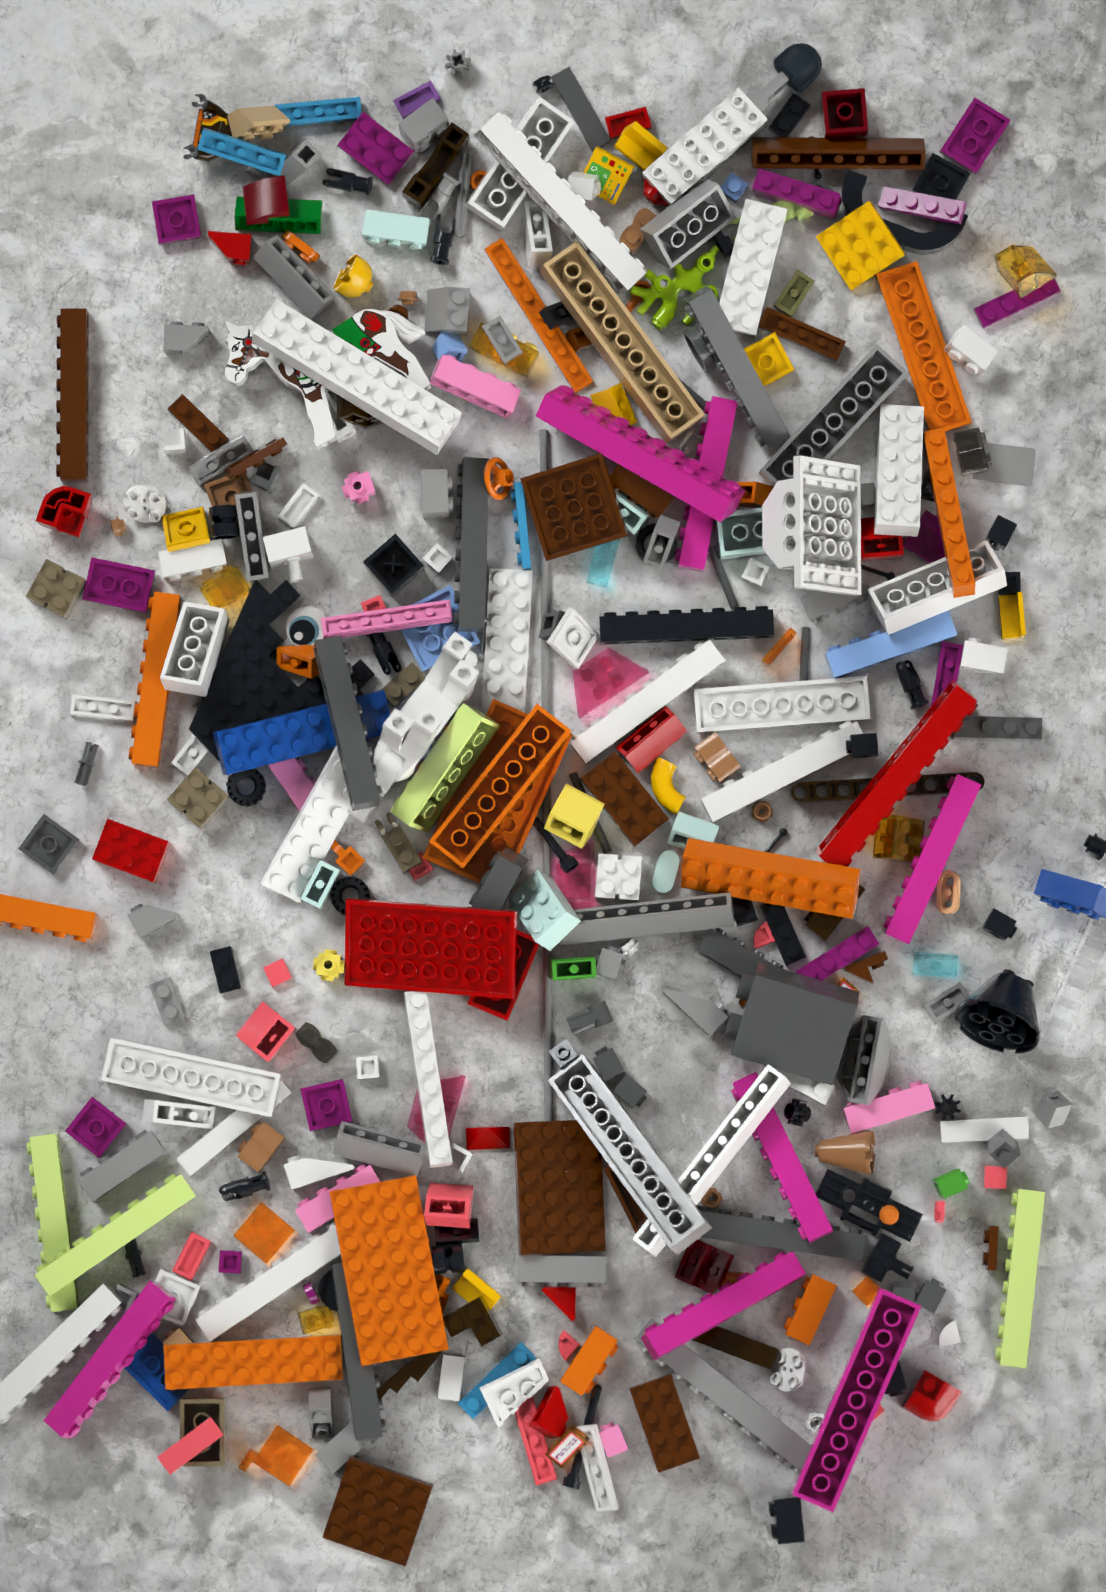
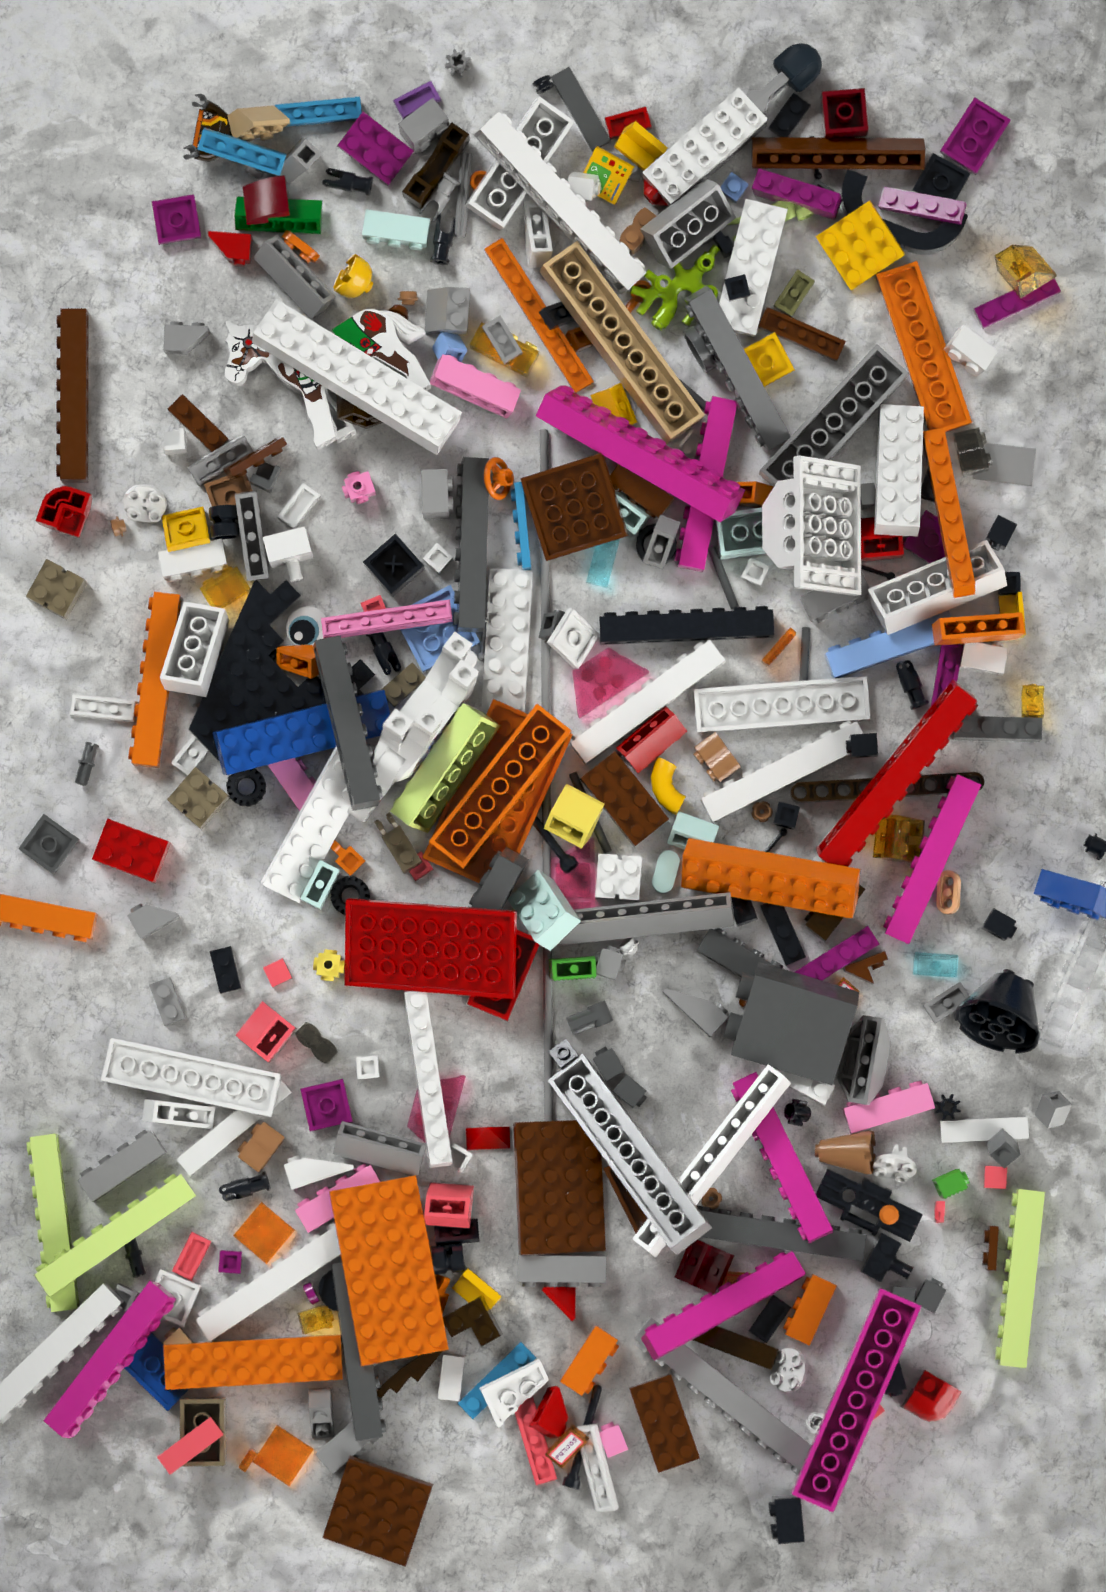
magenta plate [65,1097,127,1158] -> none
magenta plate [82,557,156,613] -> none
coral tile [558,1330,580,1361] -> none
coral tile [753,921,775,949] -> none
clear orange tile [852,1276,879,1307] -> none
white tile [938,1321,961,1347] -> none
none -> black plate [724,274,750,301]
none -> black plate [748,1295,792,1344]
none -> black brick [773,802,800,830]
none -> white plate [873,1144,917,1183]
none -> orange brick [932,612,1025,646]
none -> clear yellow bracket [1021,684,1044,719]

